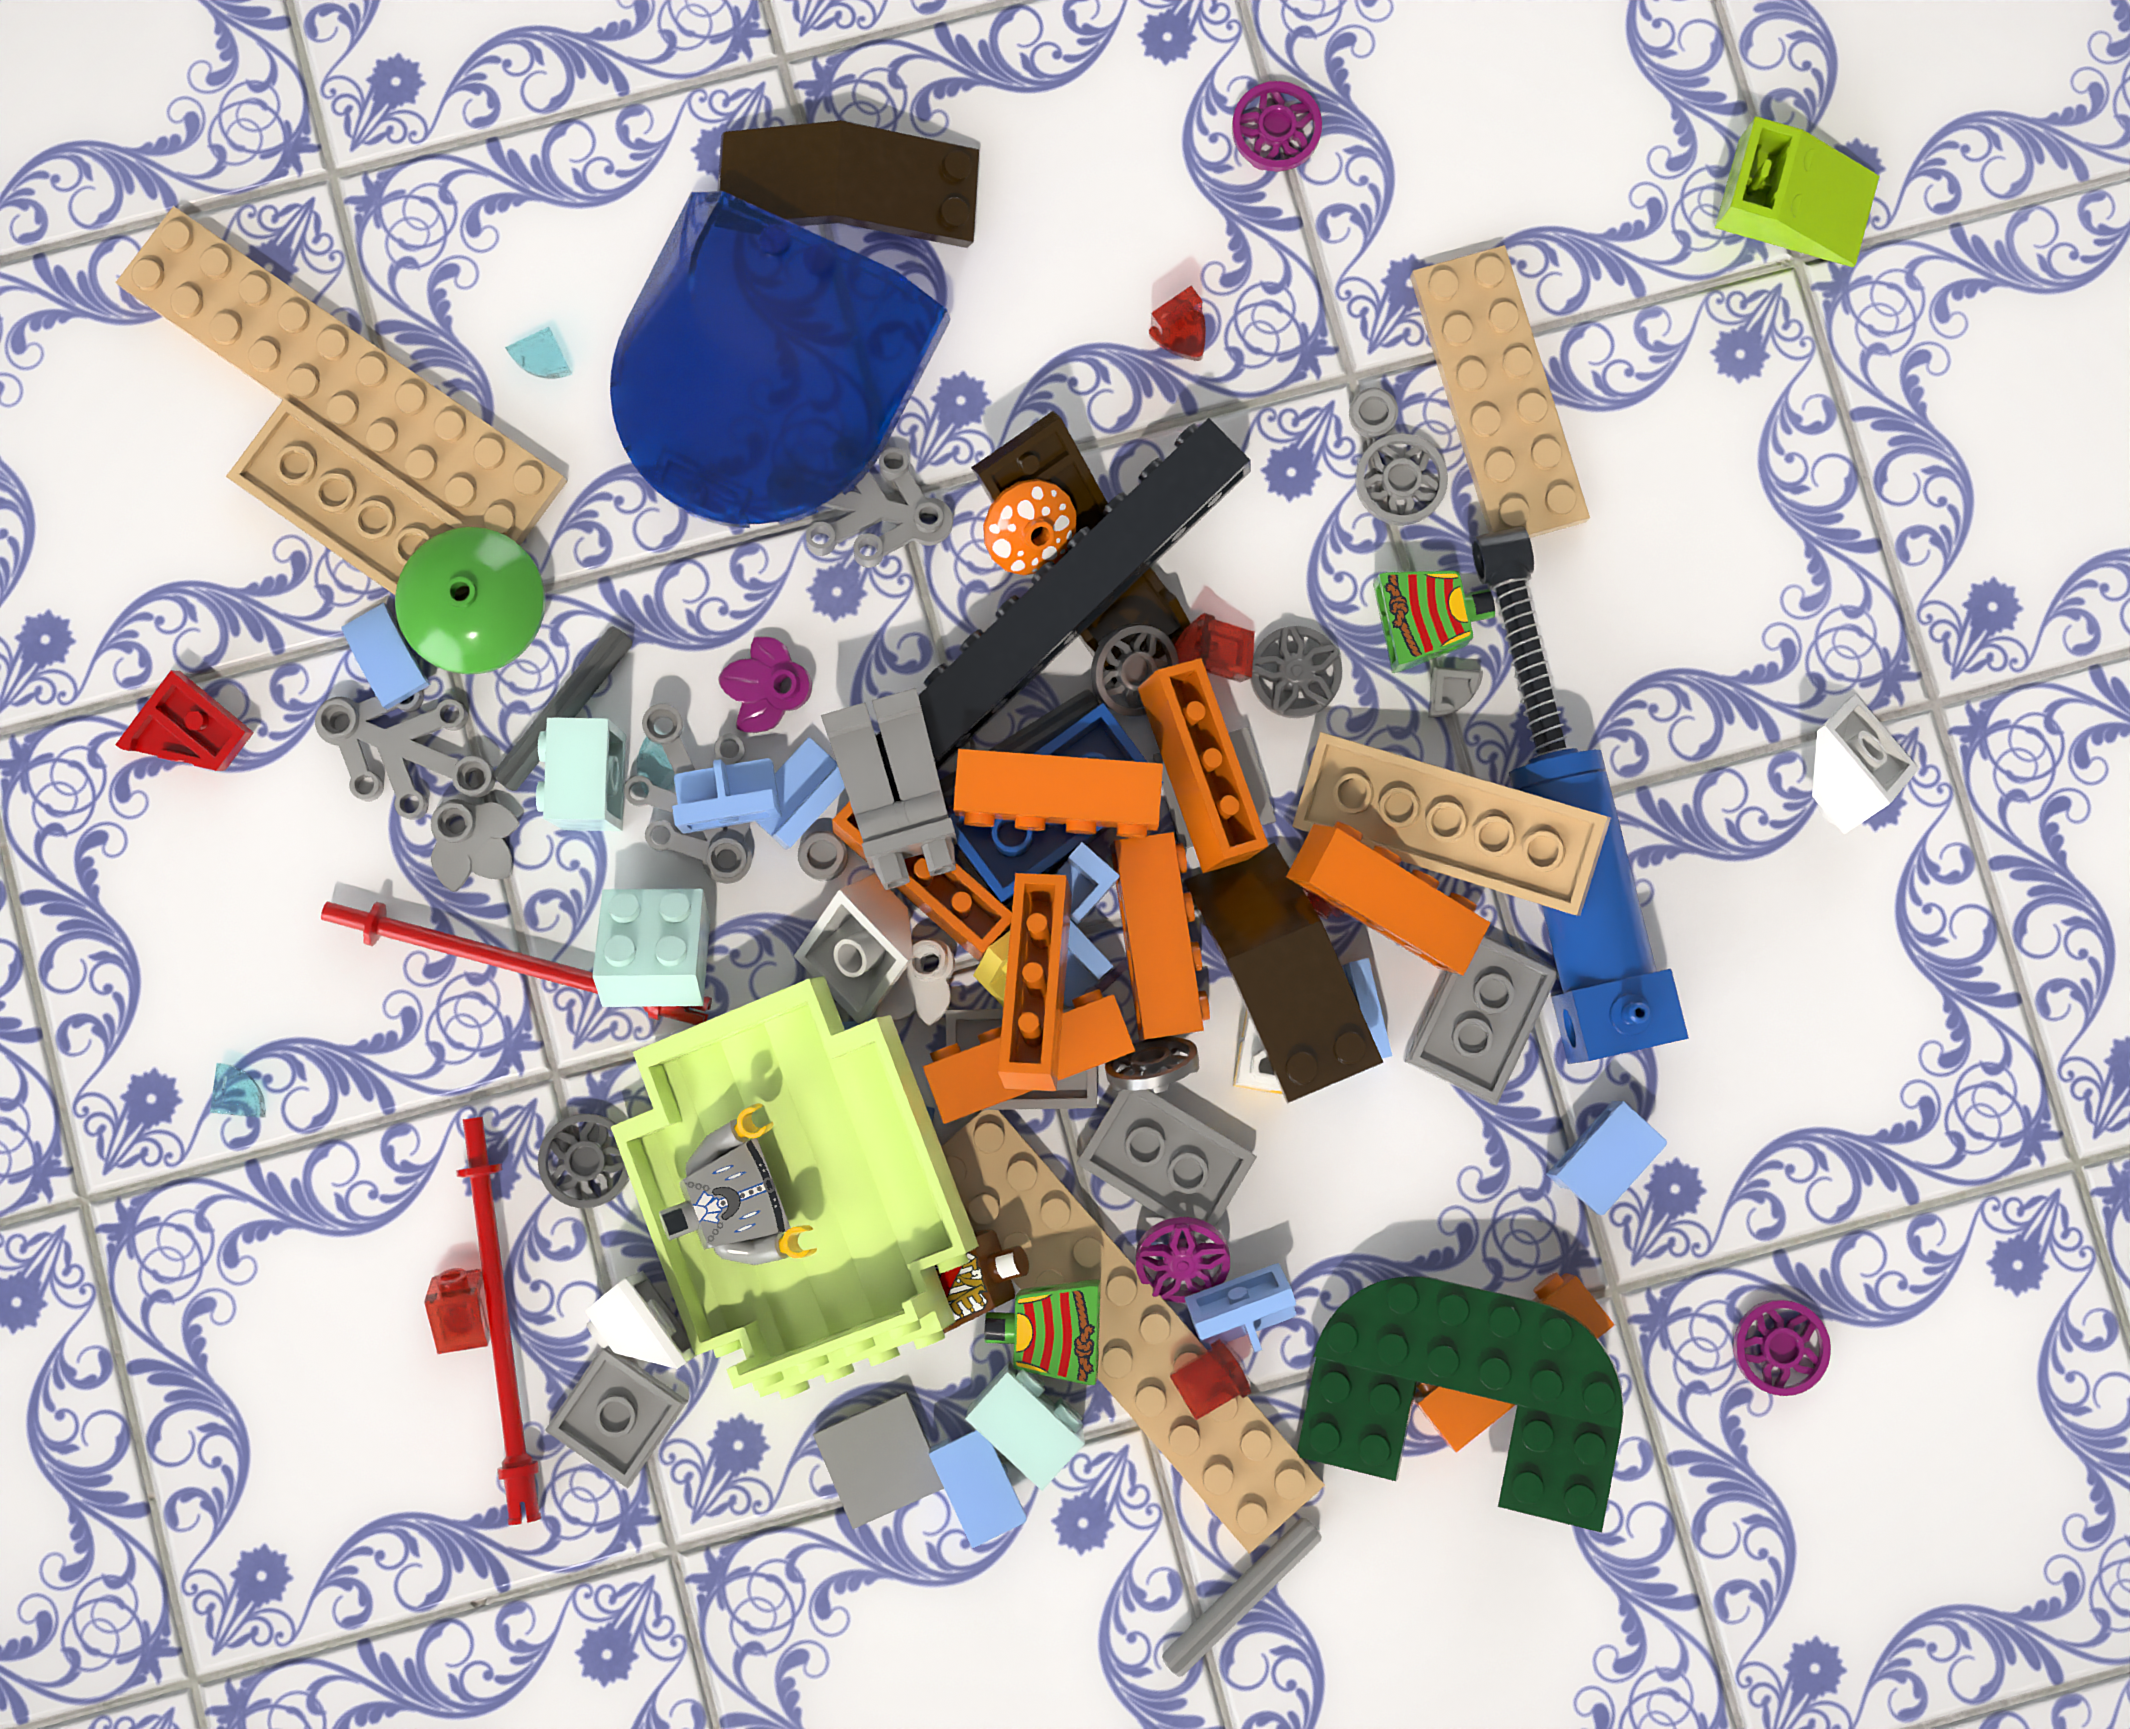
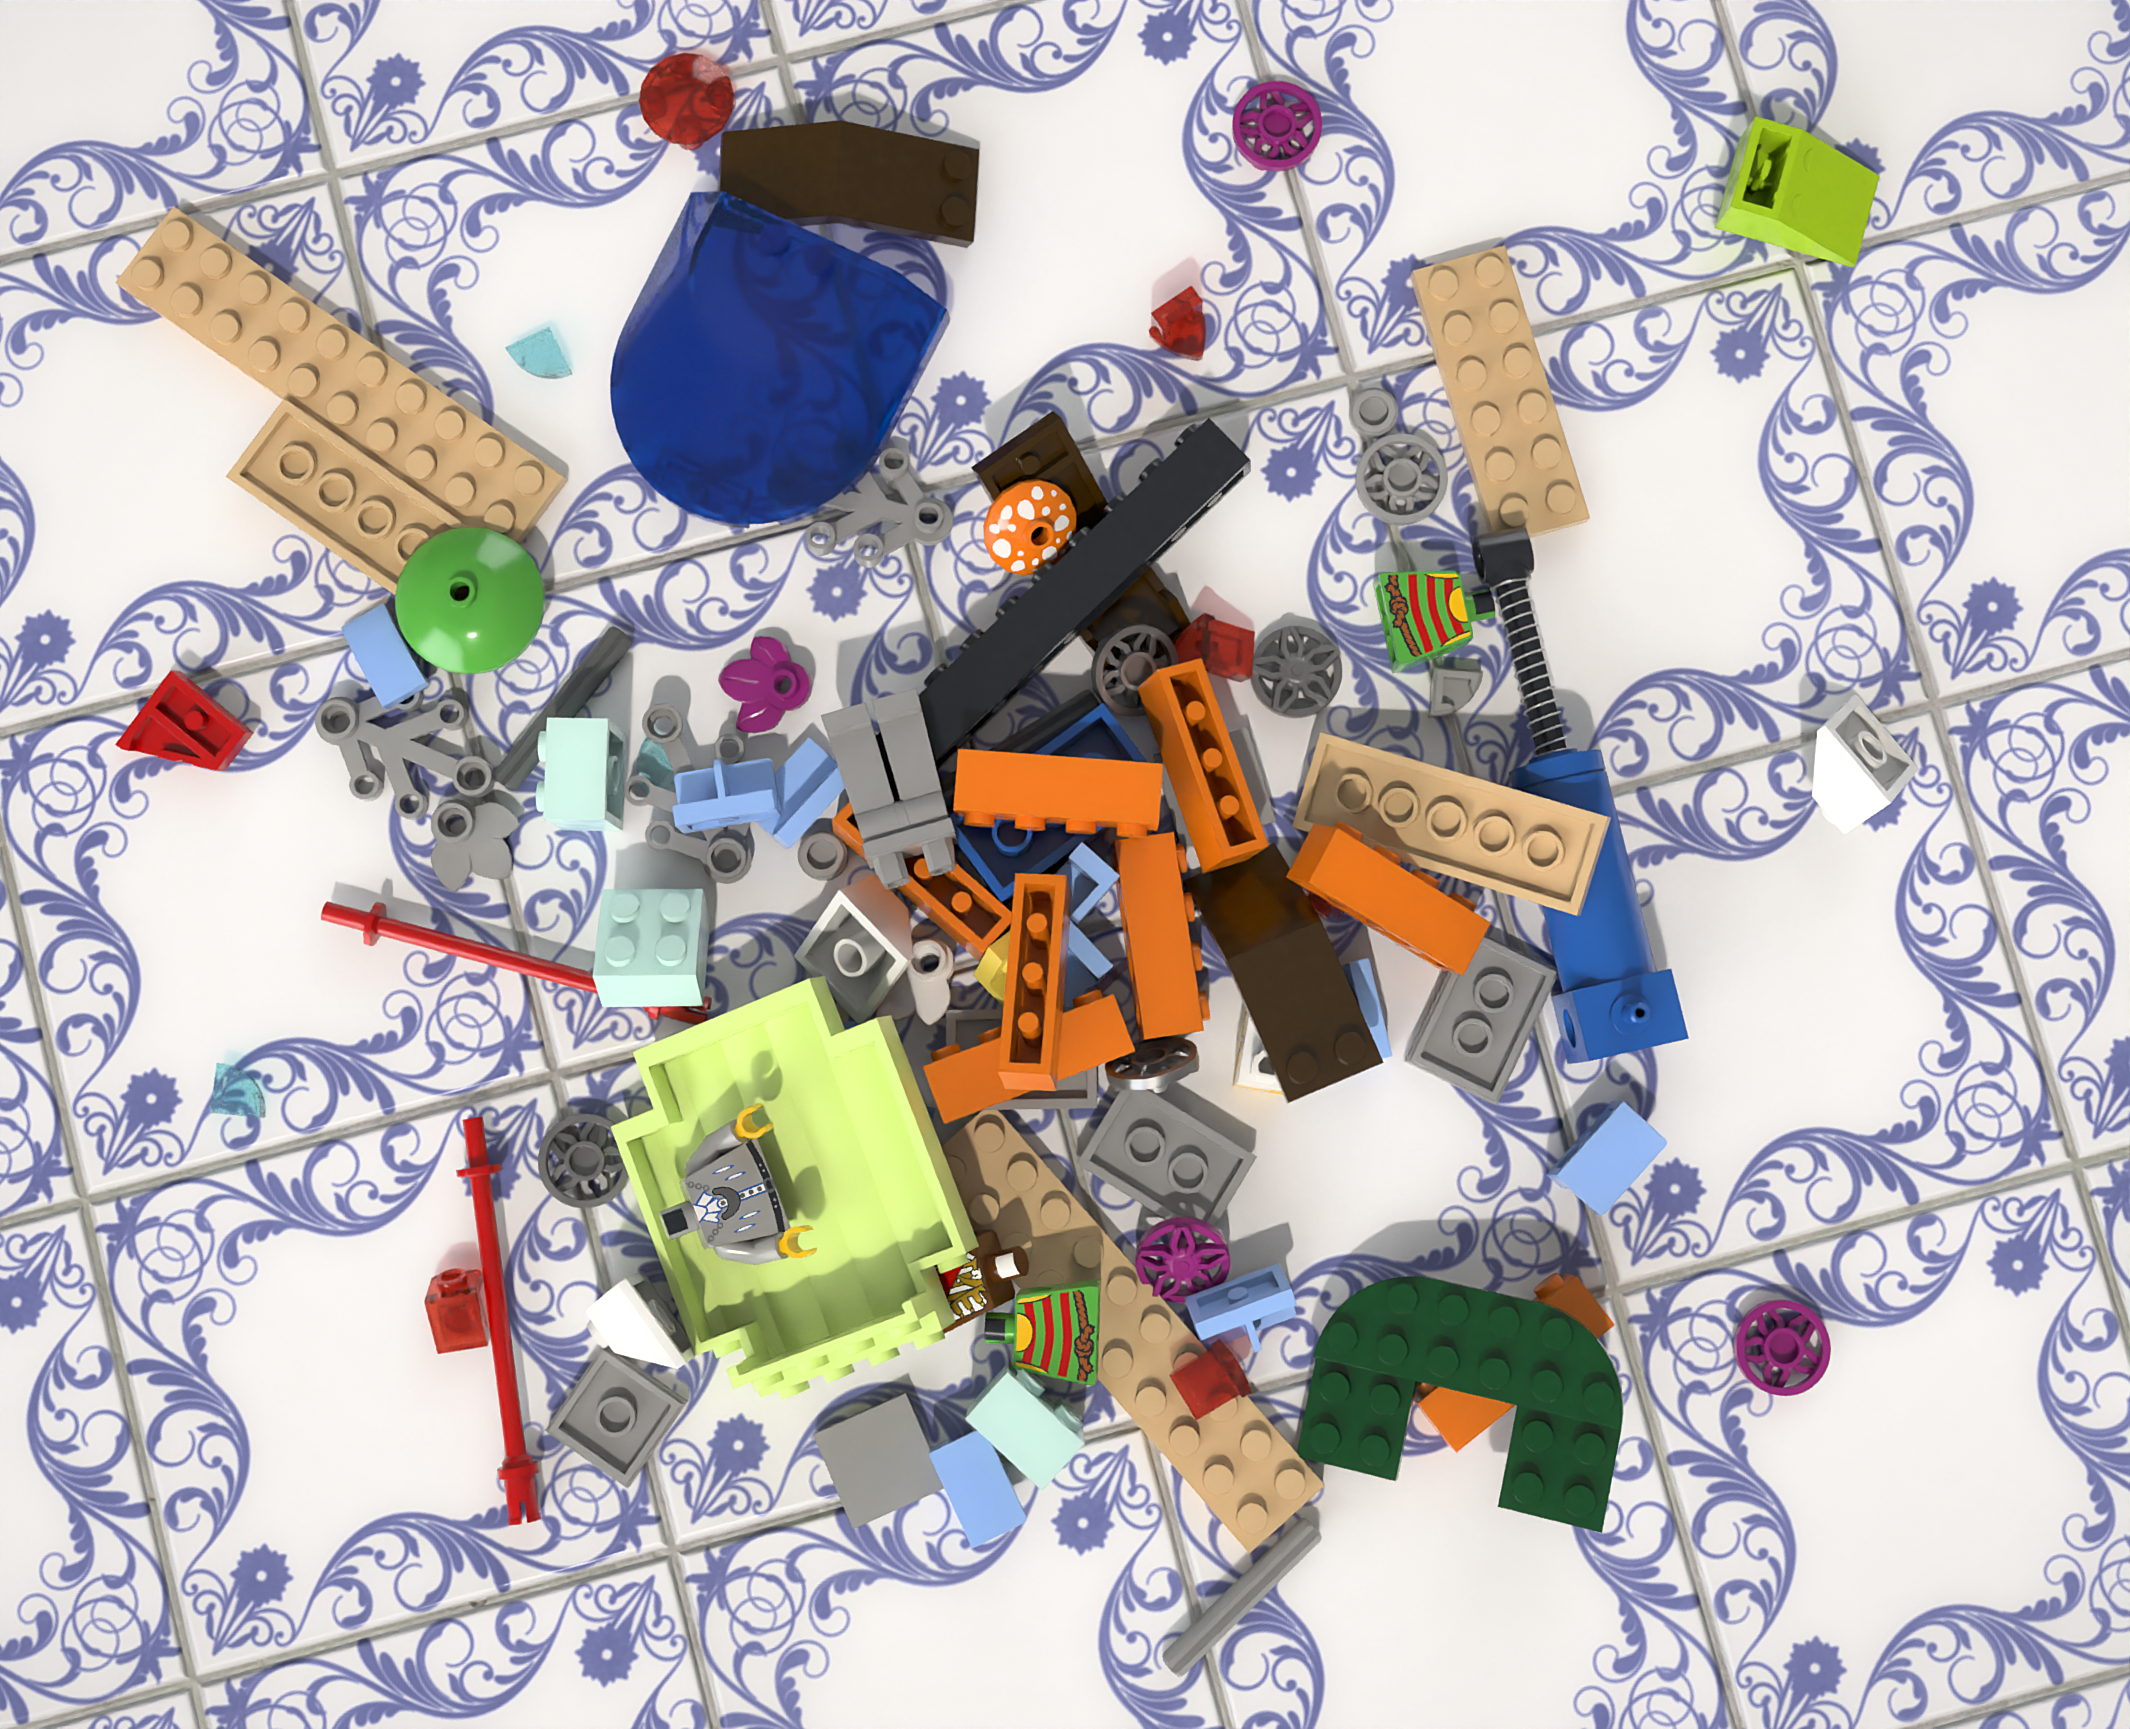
none -> clear red dish [639,53,736,150]

